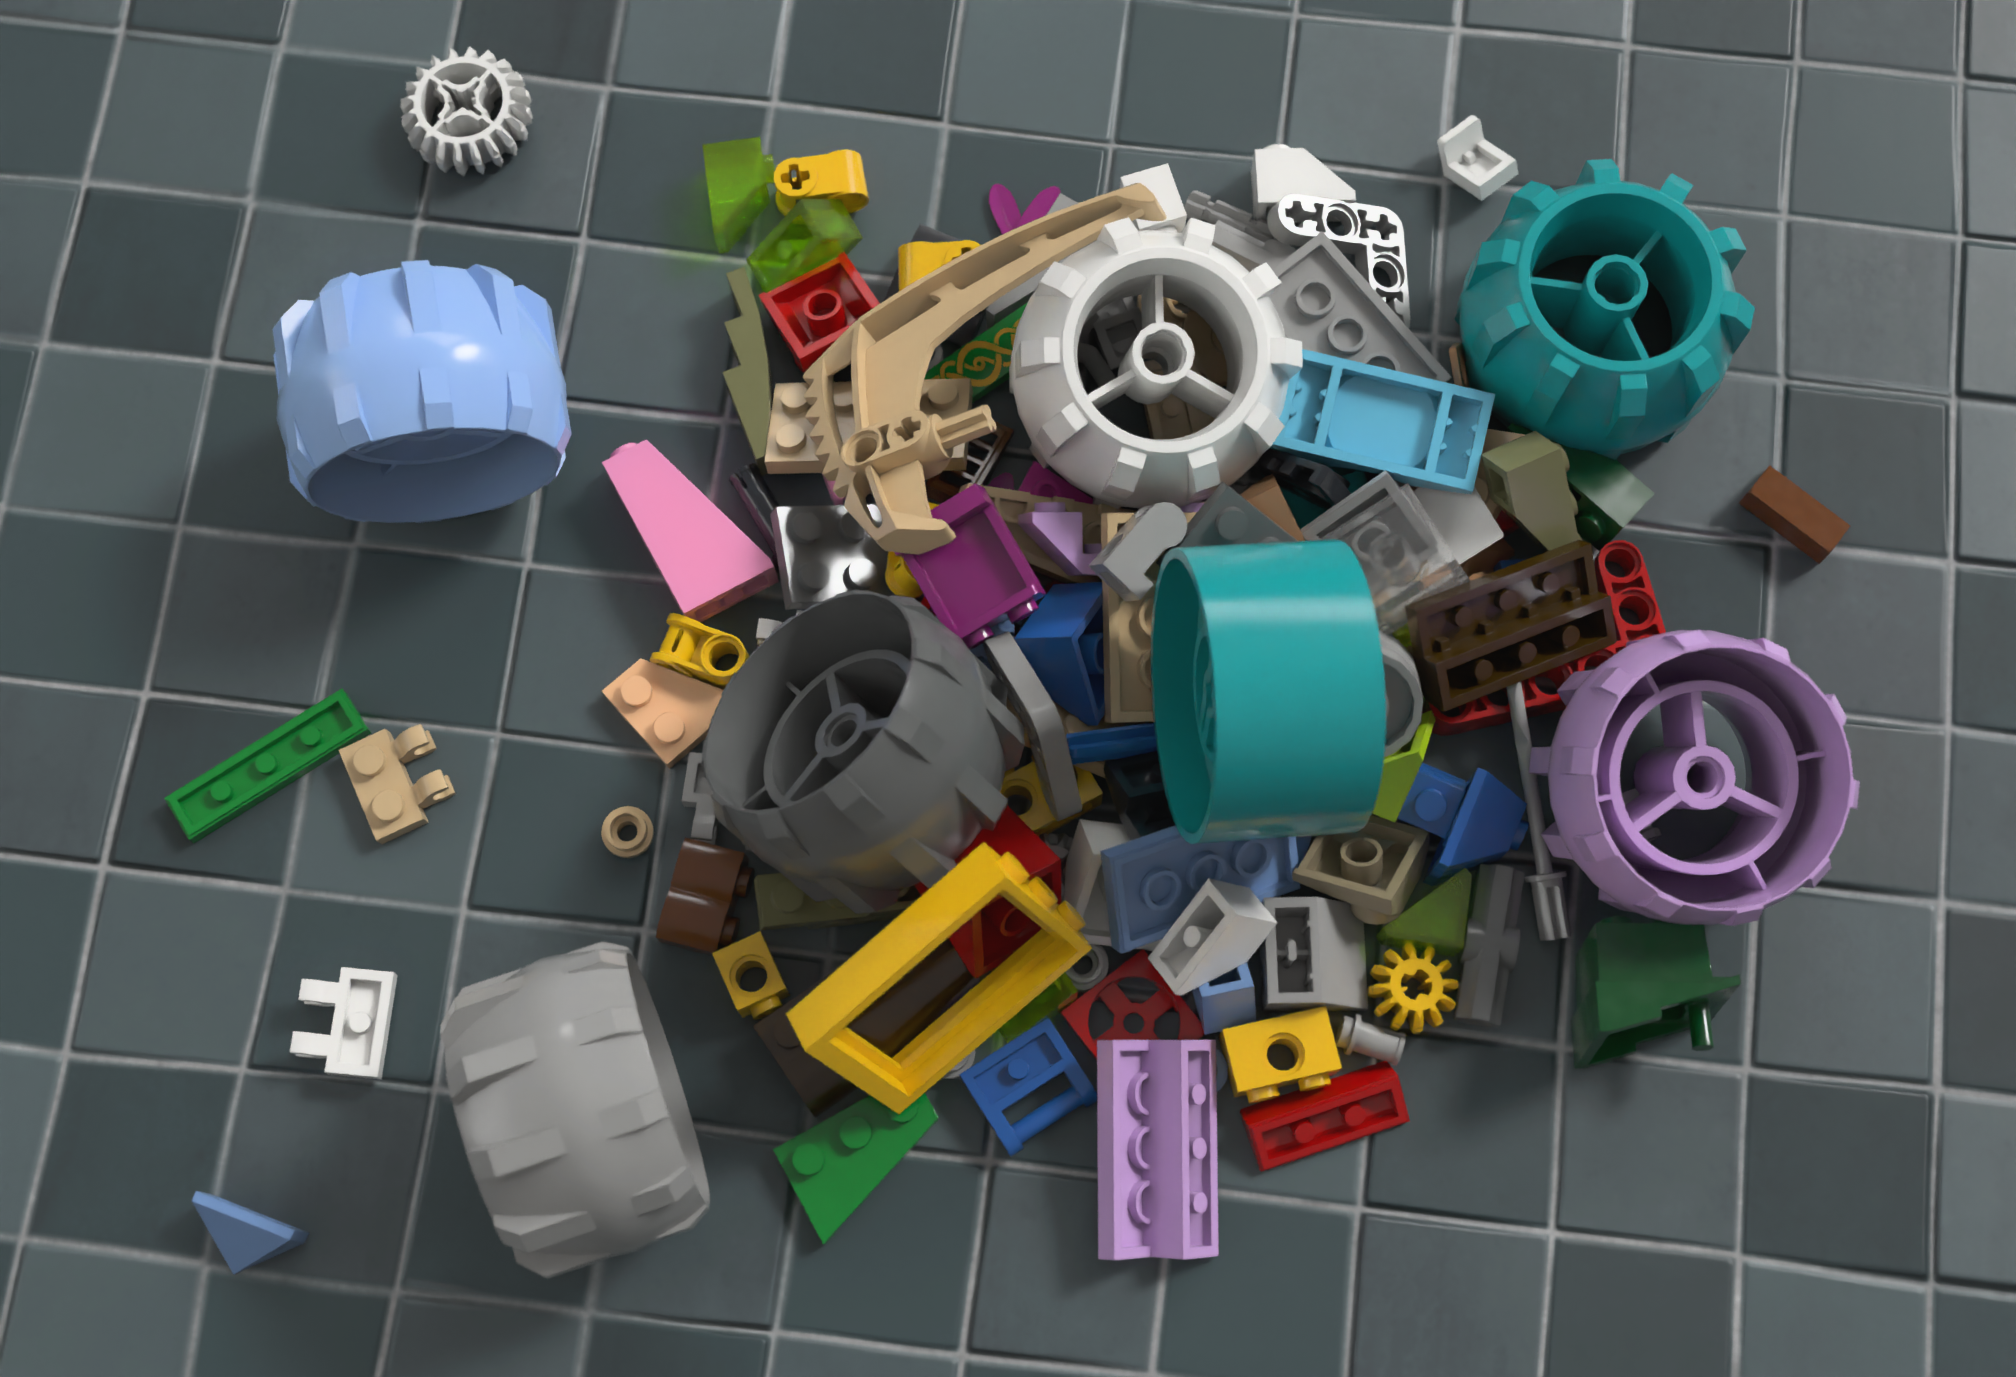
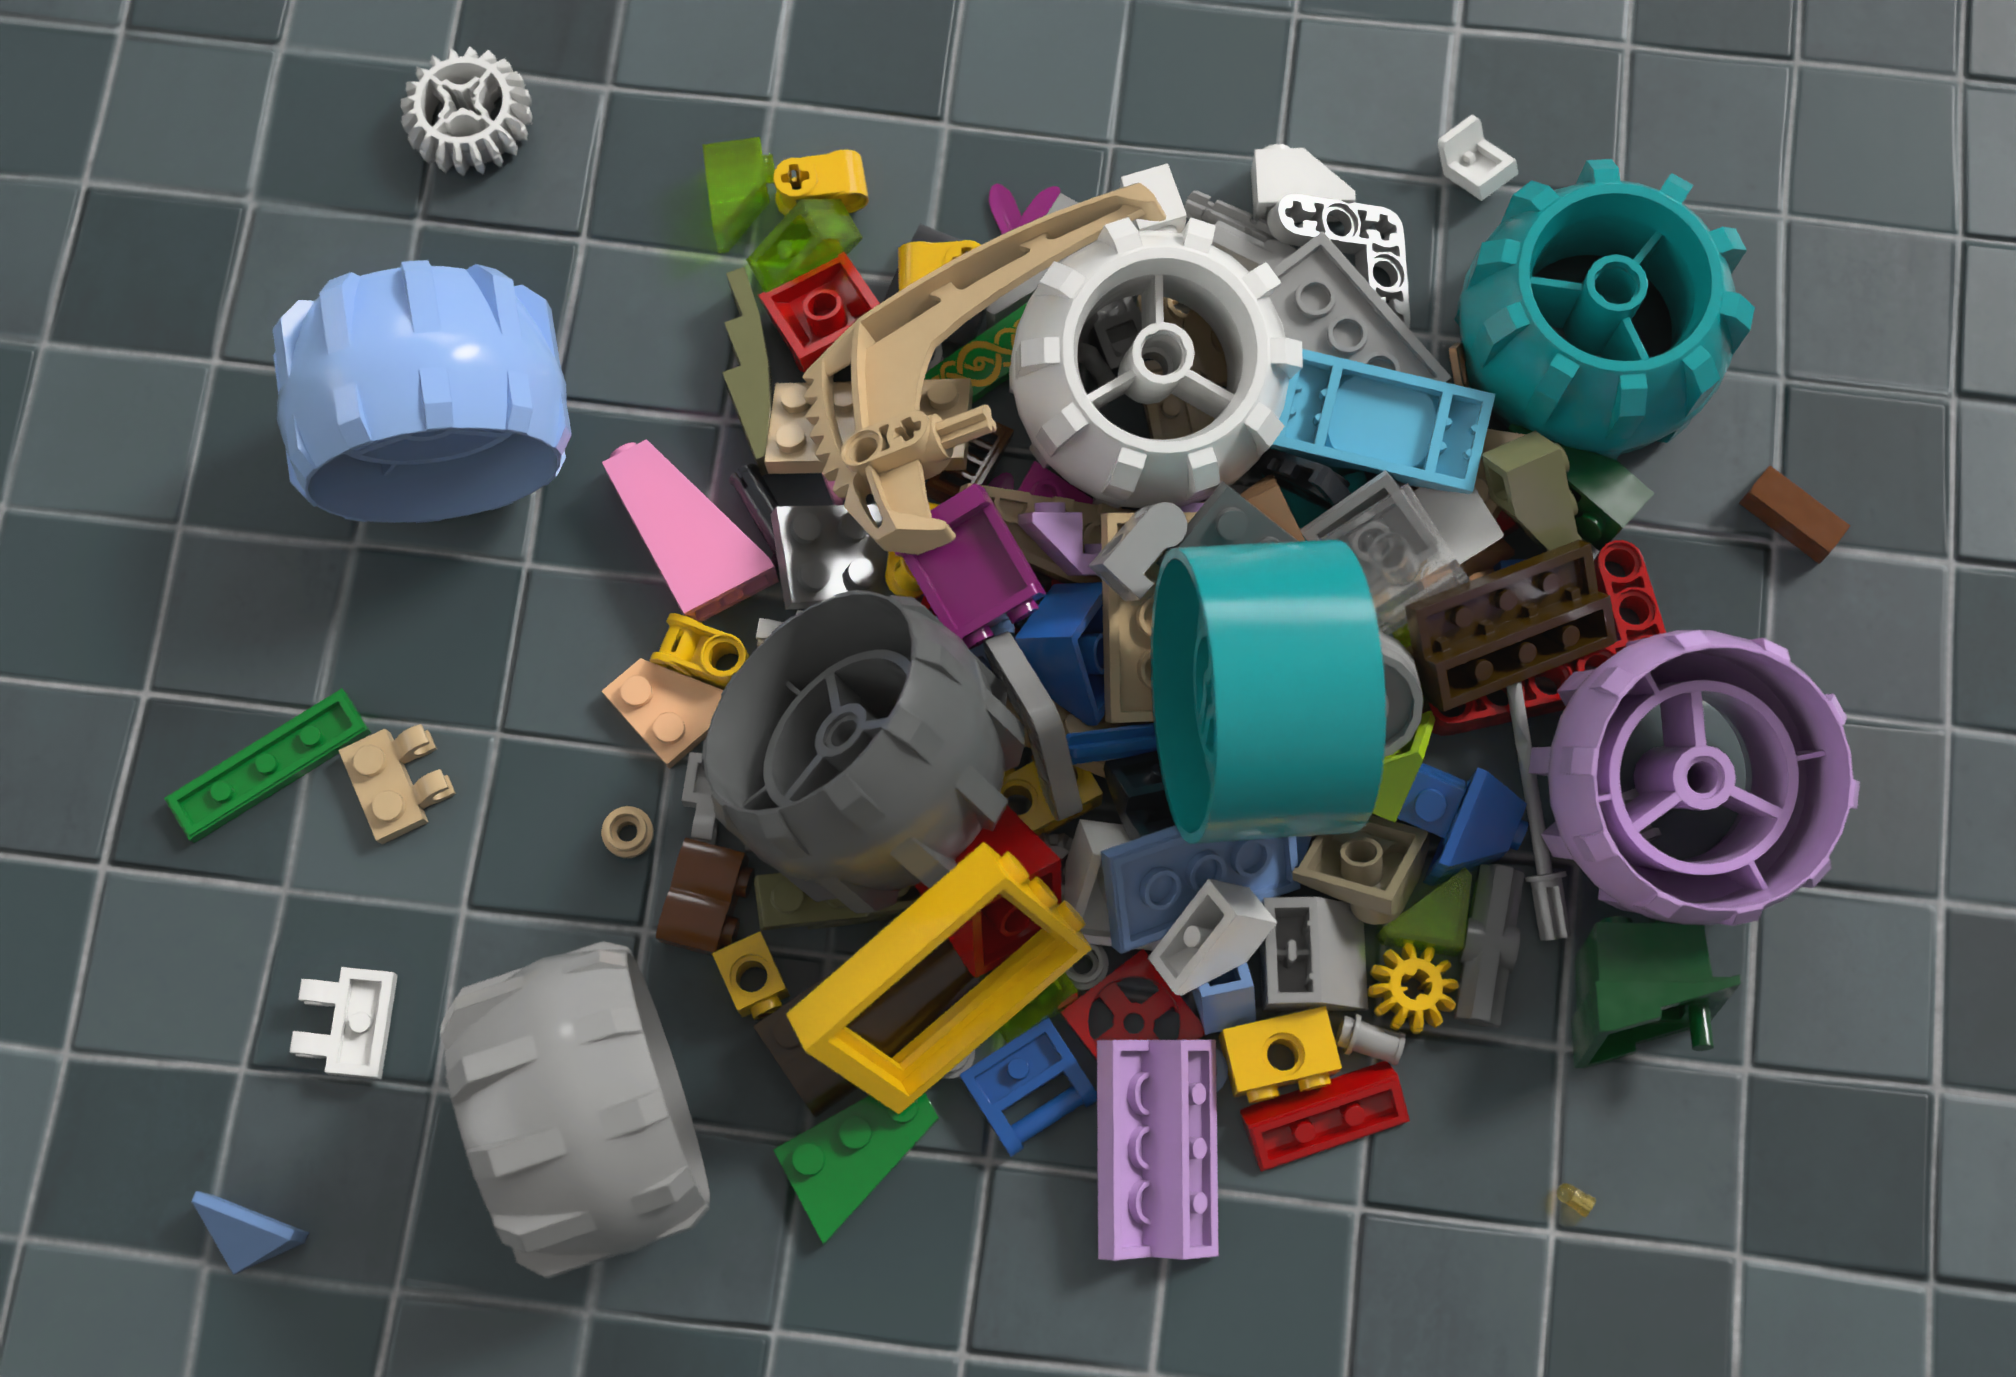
none -> clear yellow piece [1556,1183,1597,1218]

